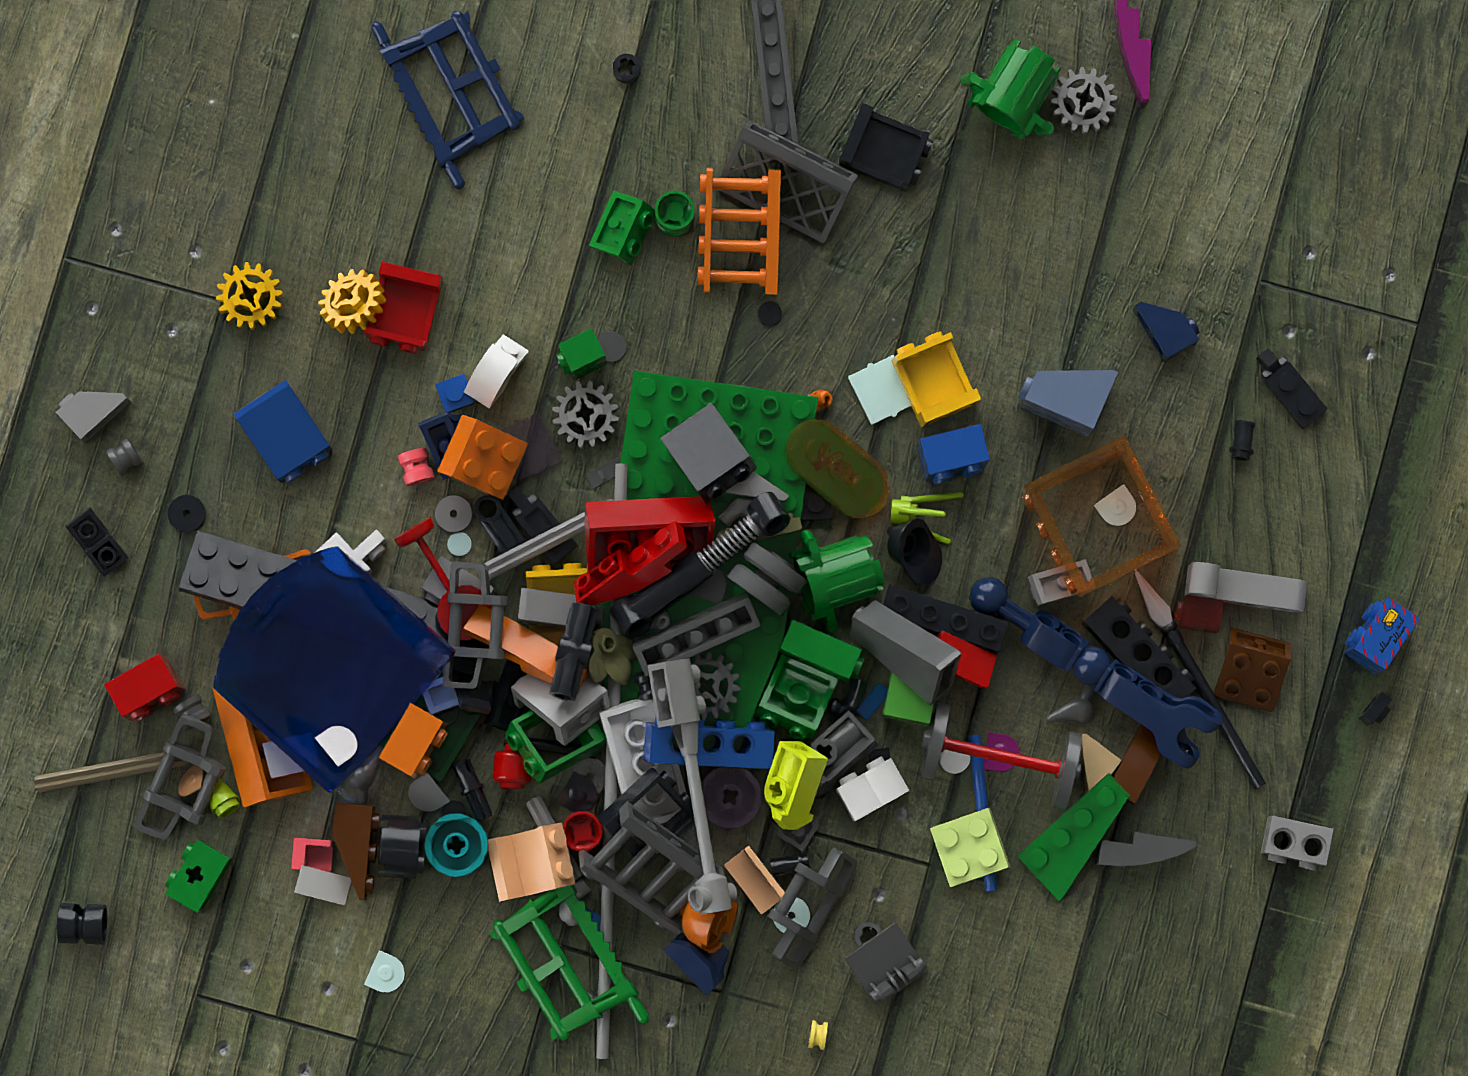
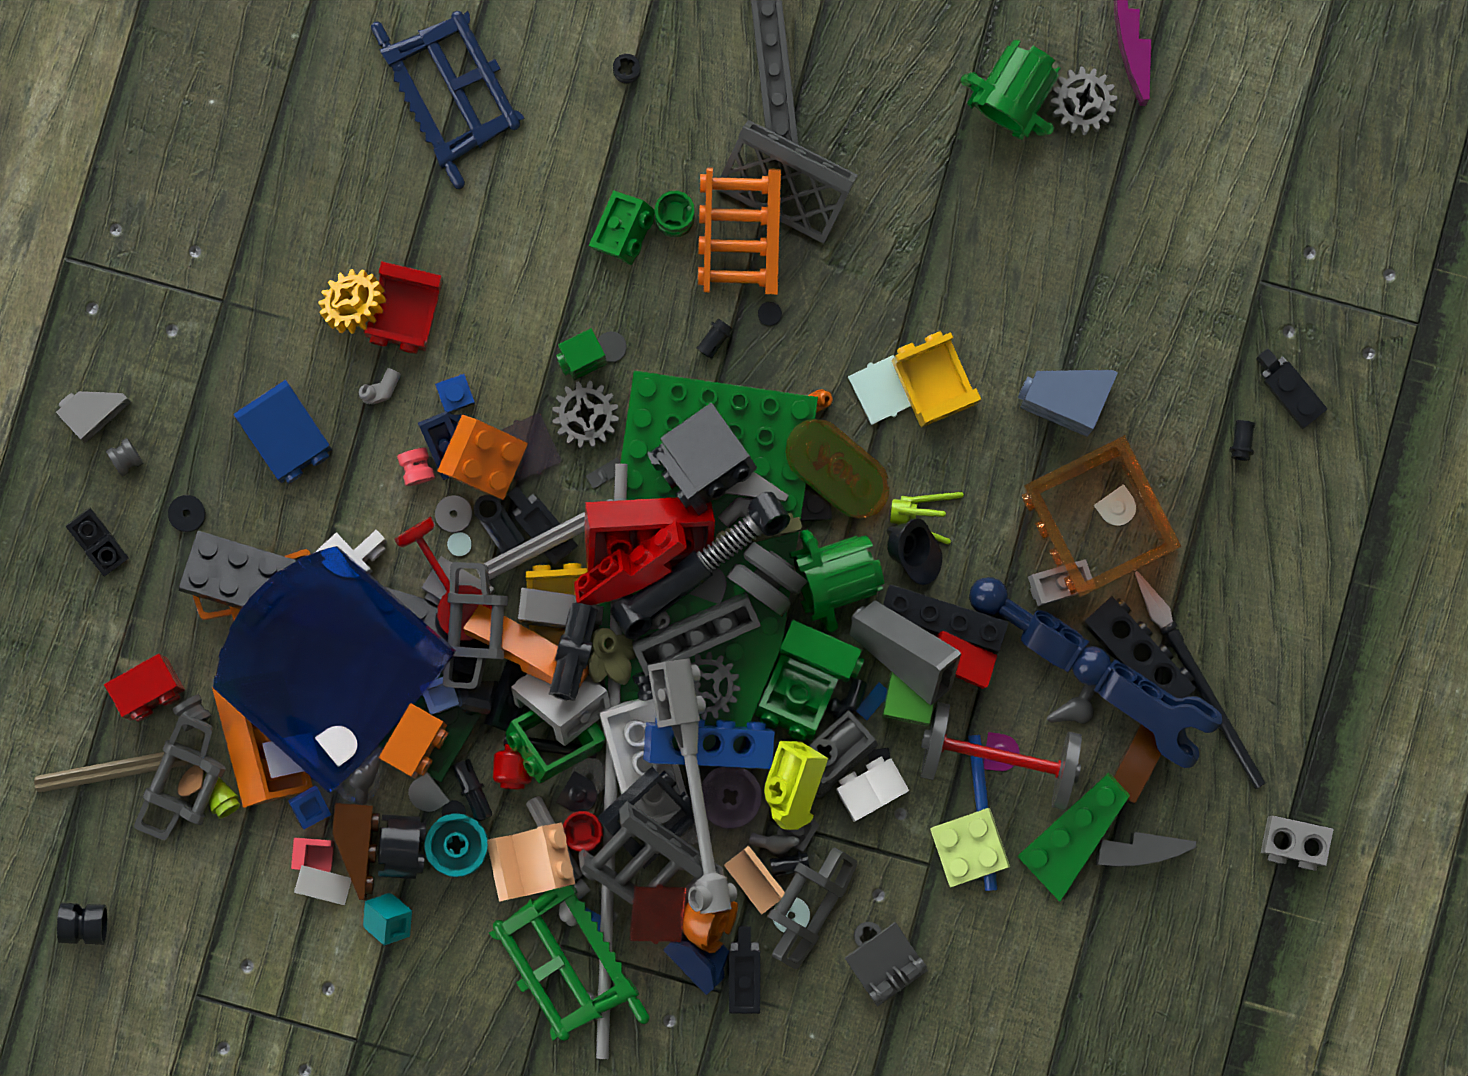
green brick [165,840,233,913] -> none
yellow gear [216,262,284,330] -> none
light aqua piece [364,950,405,992] -> none
white brick [464,334,529,409] -> none
light yellow bush [808,1020,828,1050] -> none
black panel [838,103,933,192] -> none
blue brick [917,424,990,485] -> none
white piece [939,750,970,774] -> none
tan slope [1080,734,1122,793] -> none
dark blue slope [1133,302,1200,362] -> none
clear red brick [1175,595,1224,634] -> none
light grey beam [1184,562,1308,613] -> none
reddish brown bracket [1214,627,1291,712] -> none
blue brick [1344,597,1420,674] -> none
black plate [1358,692,1392,726] -> none
none -> blue plate [288,786,331,829]
none -> light grey arm [359,368,401,405]
none -> teal panel [363,893,412,946]
none -> clear red piece [629,884,686,944]
none -> hinge [647,443,708,515]
none -> black pin [696,319,733,360]
none -> black hinge [729,926,760,1014]
none -> dark grey animal [749,833,800,857]

